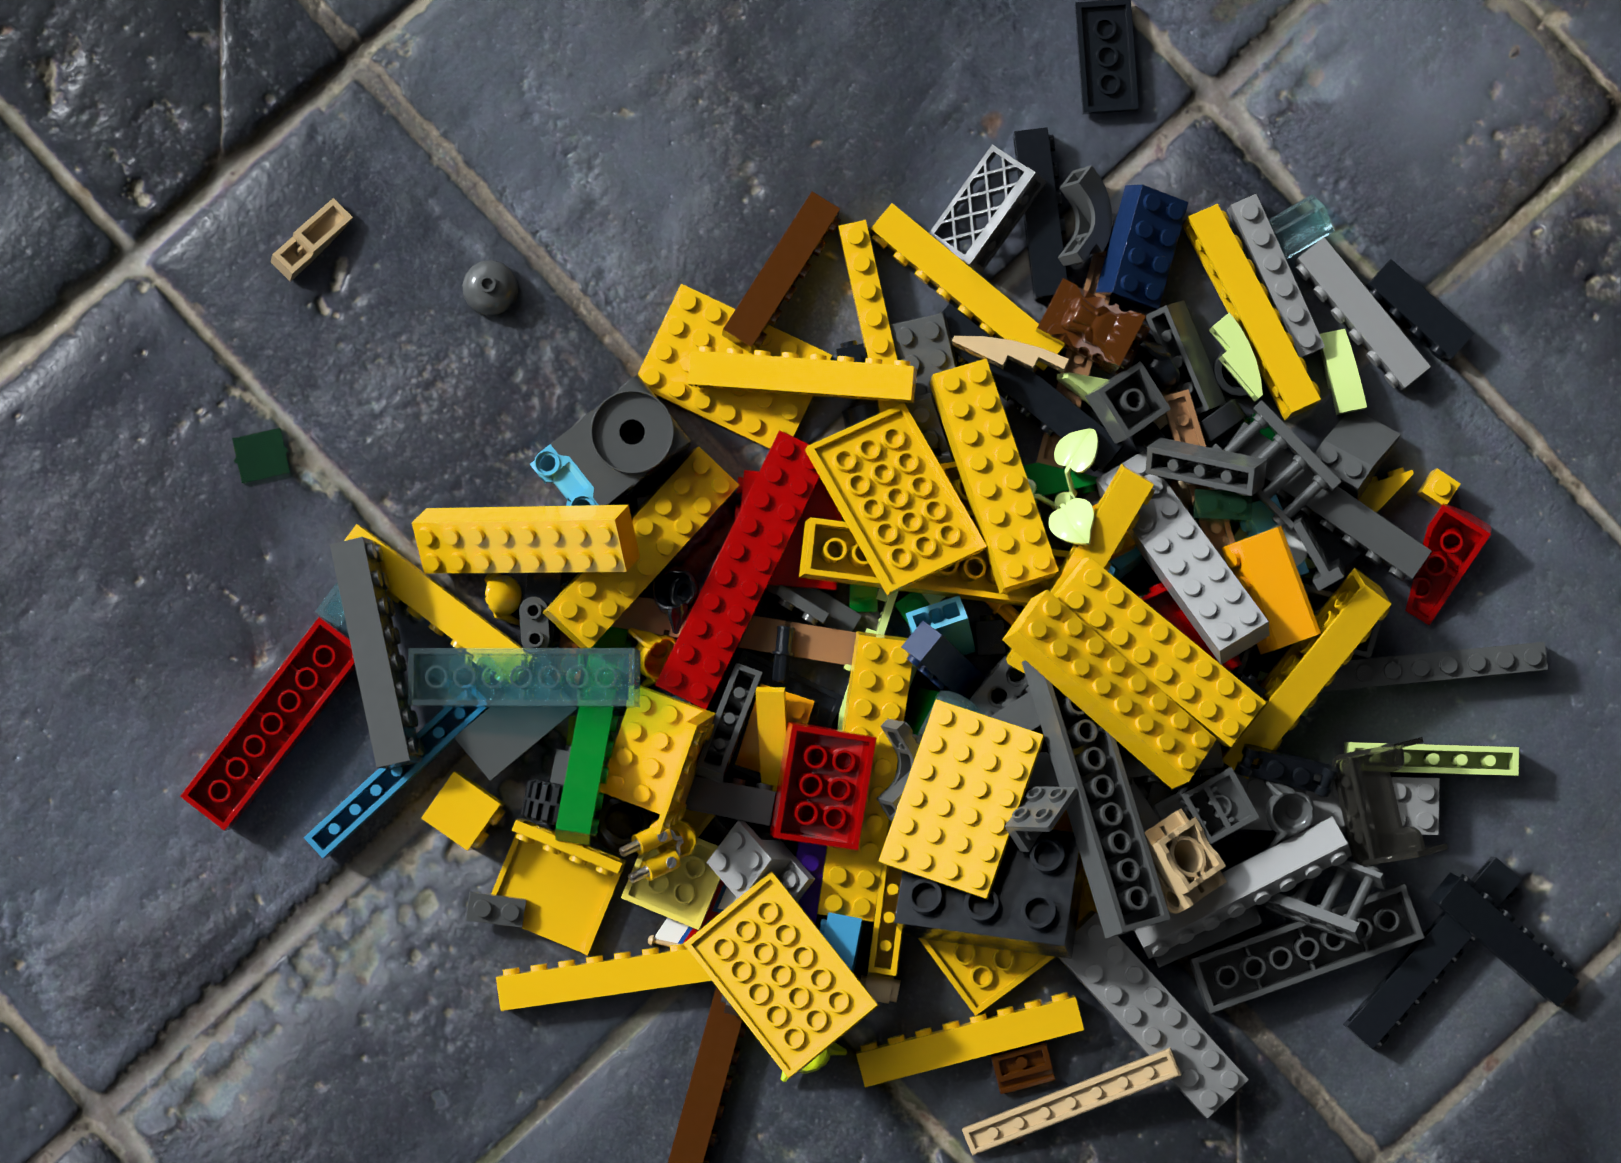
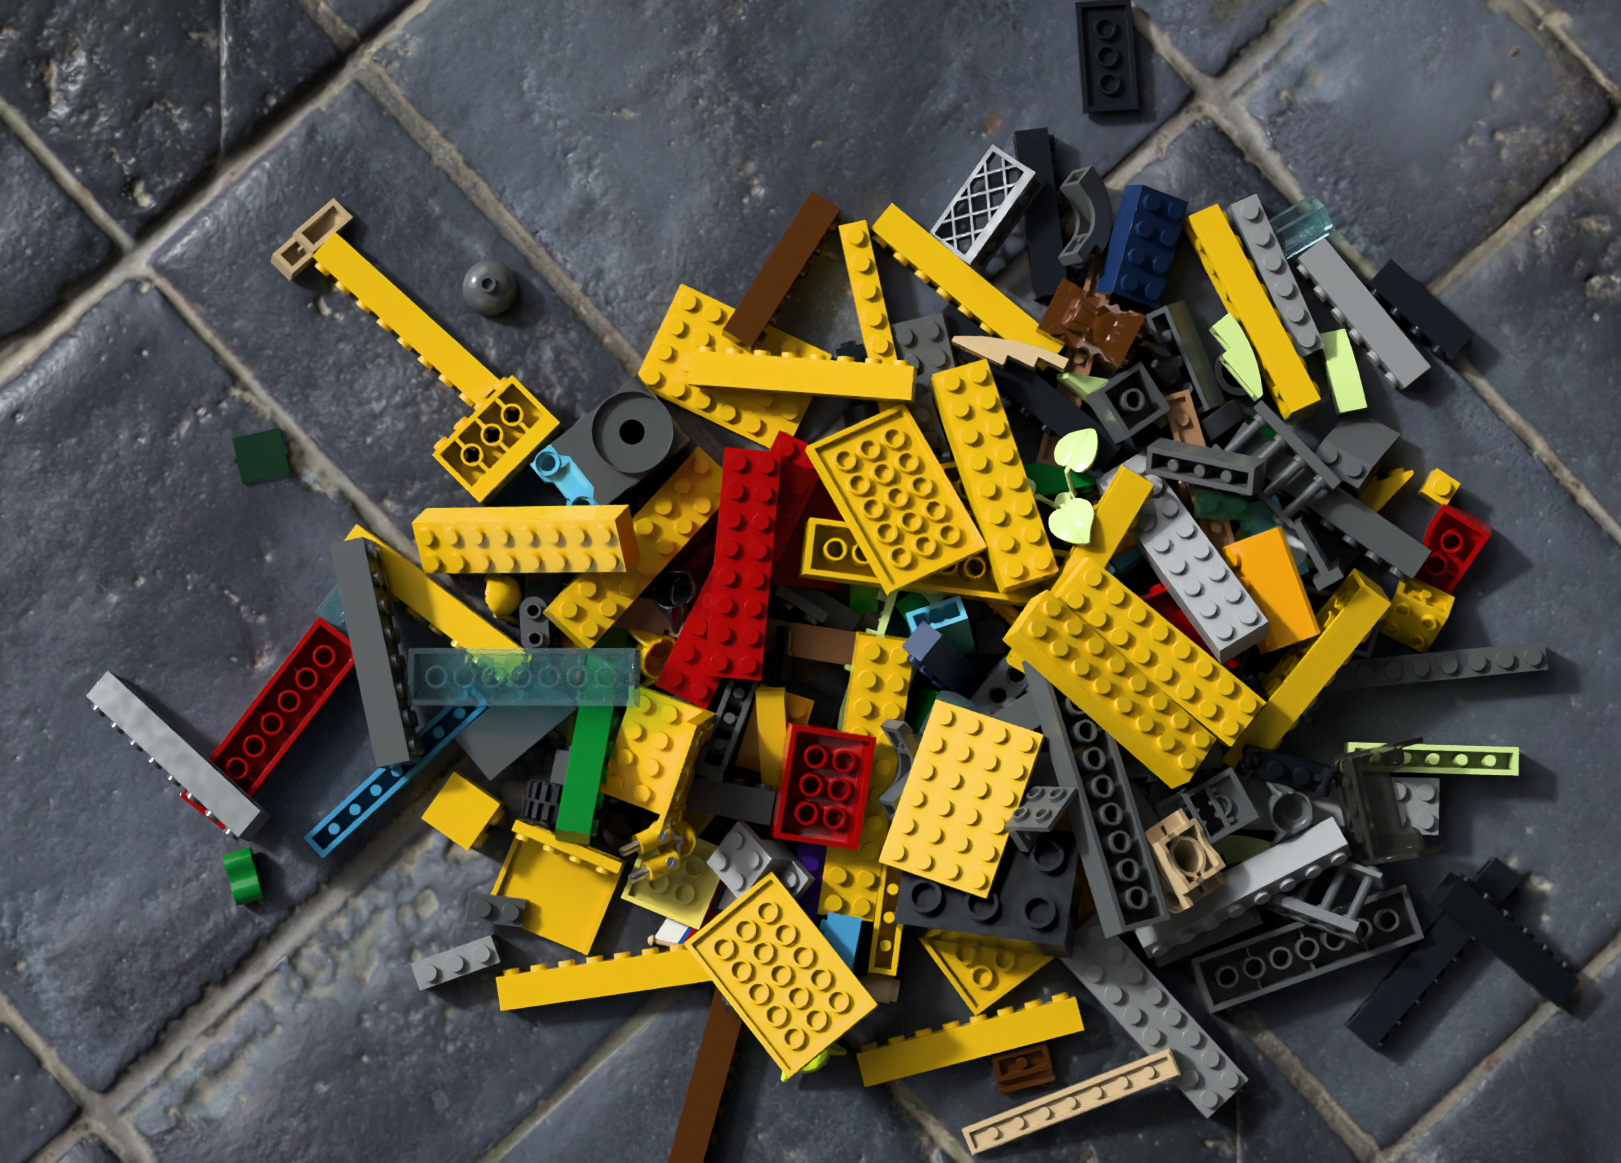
none -> brick [86,671,271,842]
none -> green axle [223,847,265,906]
none -> yellow brick [312,232,500,407]
none -> light grey brick [411,934,503,991]
none -> yellow brick [432,375,564,507]
none -> red brick [704,447,782,682]
none -> slope [1210,834,1271,865]
none -> yellow bracket [1379,577,1455,653]

